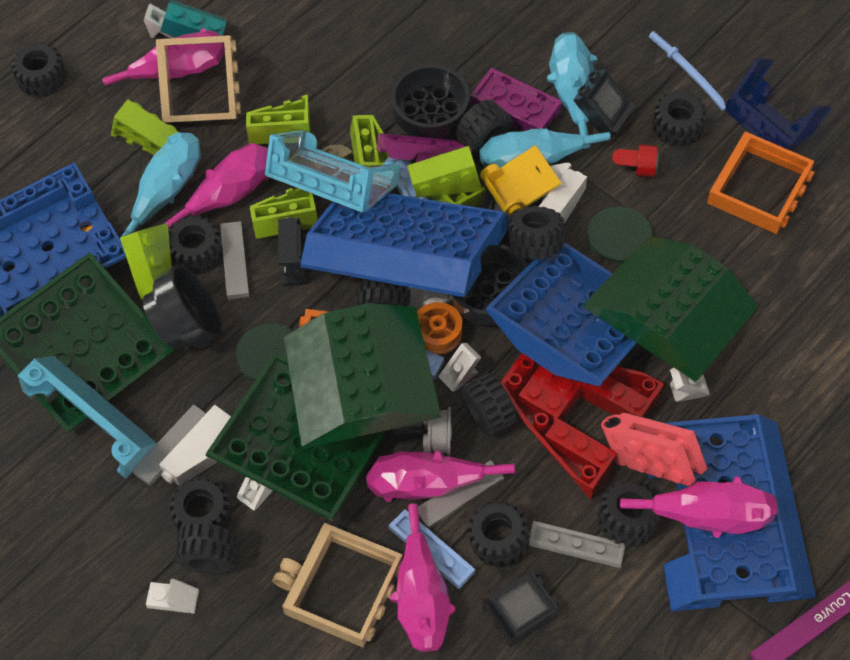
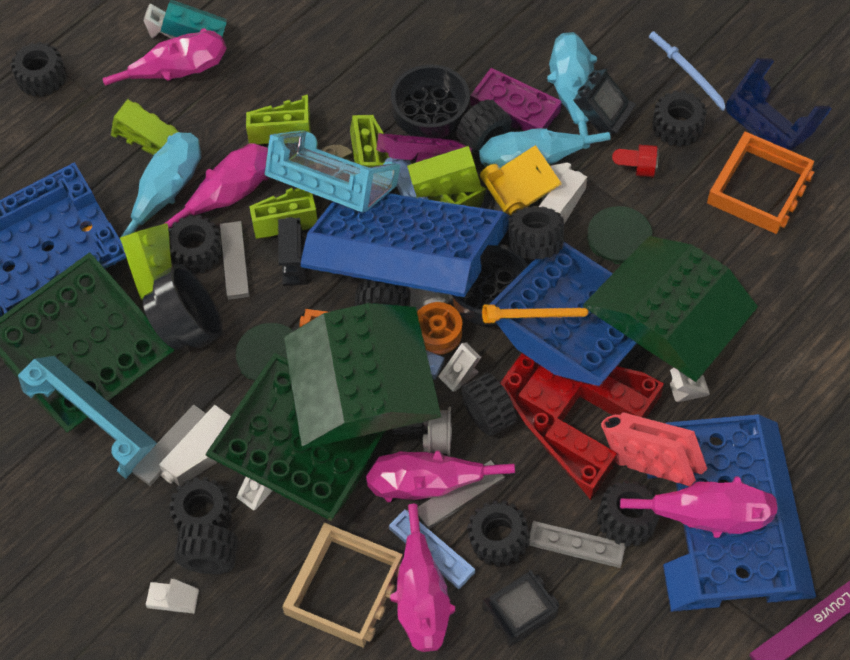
tan window [156,36,241,122] -> none
tan wheel [272,558,302,591] -> none
none -> light orange piece [482,305,589,323]

